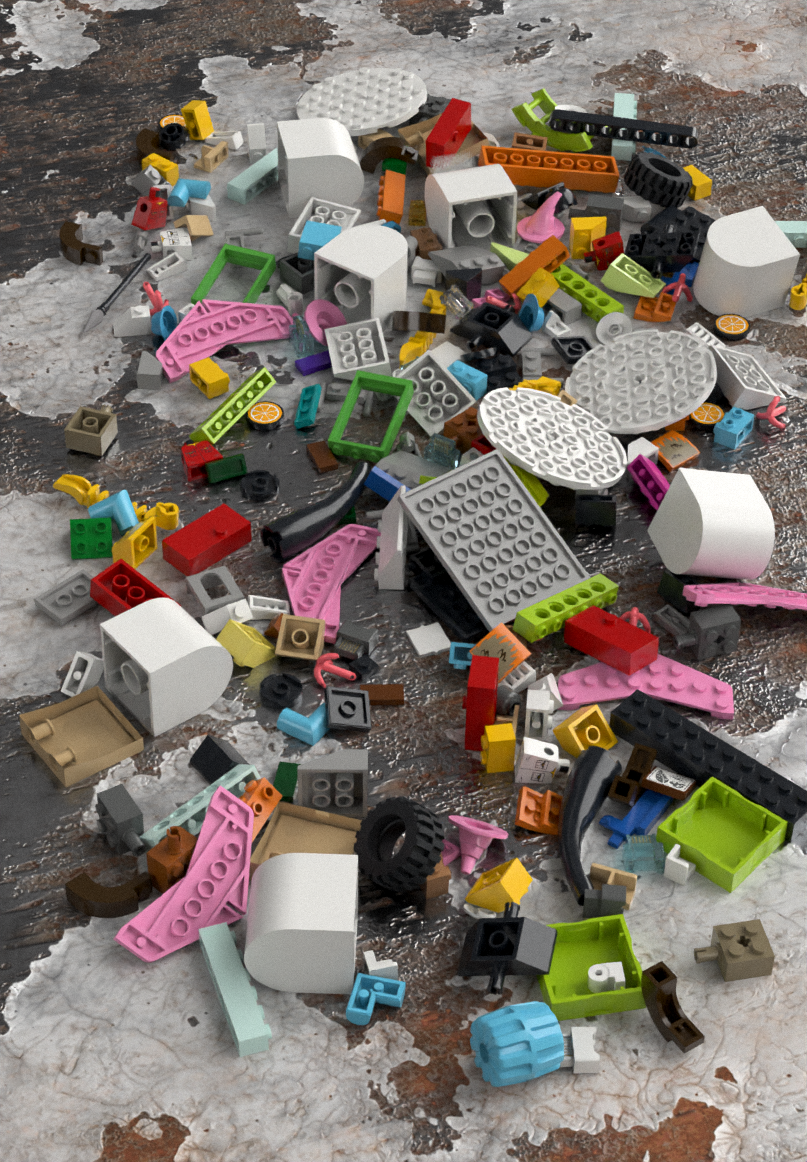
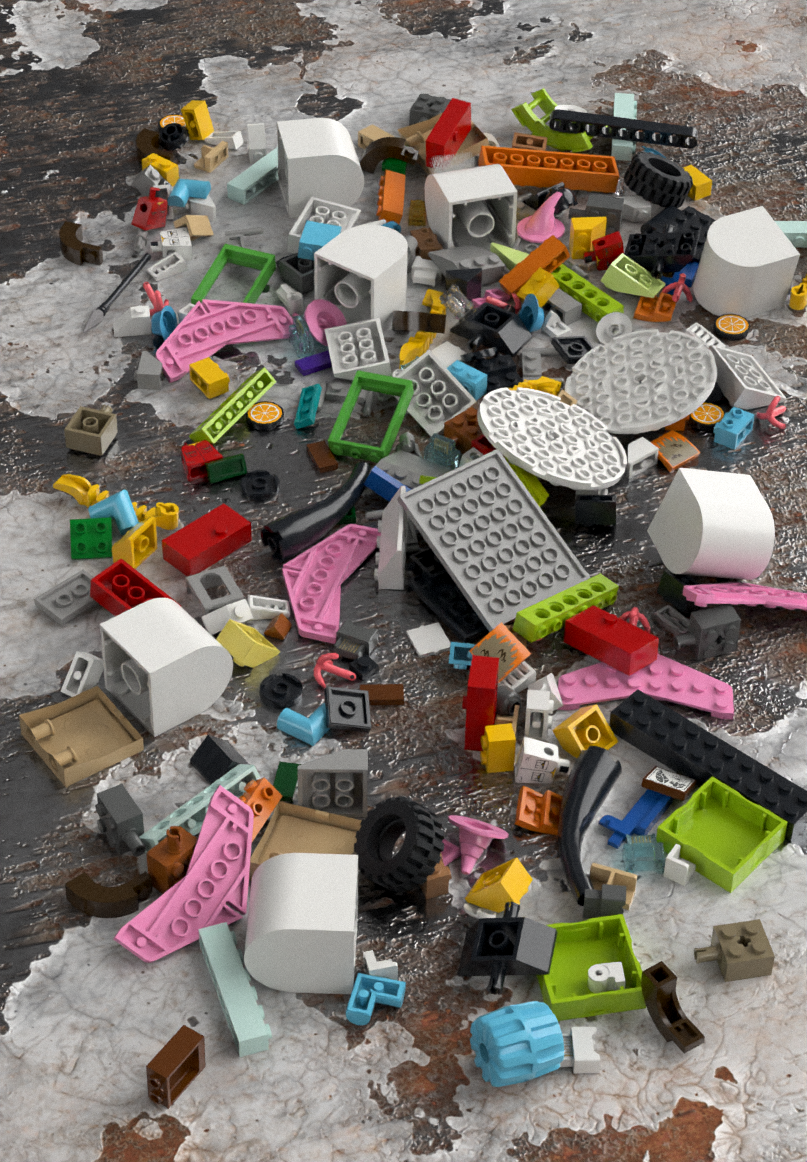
tan slope [275,614,325,661] -> none
white plate [297,67,427,137] -> none
dark brown arch [608,743,657,807] -> none
dark pink brick [626,454,670,510] -> none
none -> reddish brown window [146,1025,206,1109]

